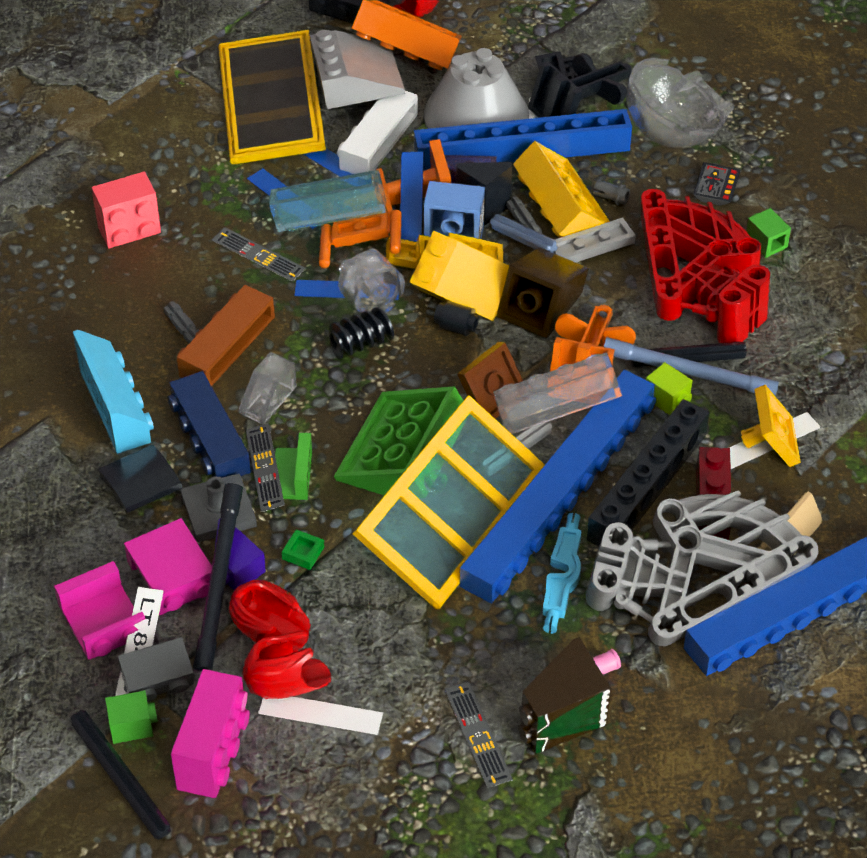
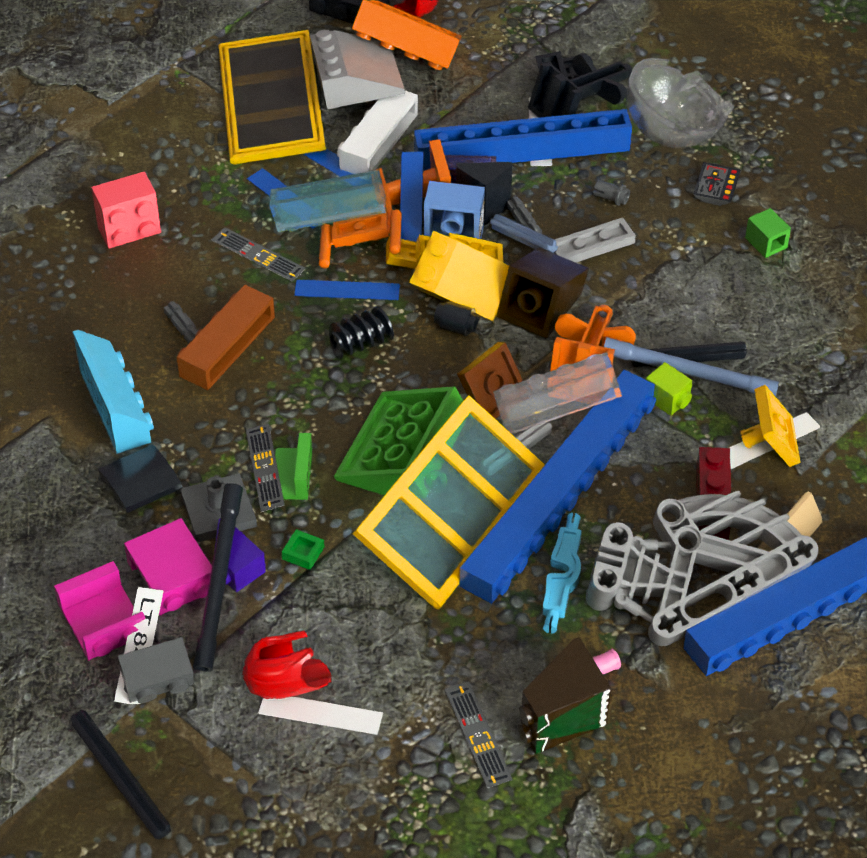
bright green brick [105,690,158,744] -> none
dark blue brick [167,371,251,478] -> none
dark pink brick [171,669,250,798] -> none
red hair [229,579,311,652] -> none
clear slope [238,352,297,424] -> none
clear brick [338,248,405,313] -> none
light grey cone [424,48,529,129] -> none
yellow slope [513,141,610,238] -> none
black brick [587,399,710,547] -> none
red beam [641,189,770,343] -> none

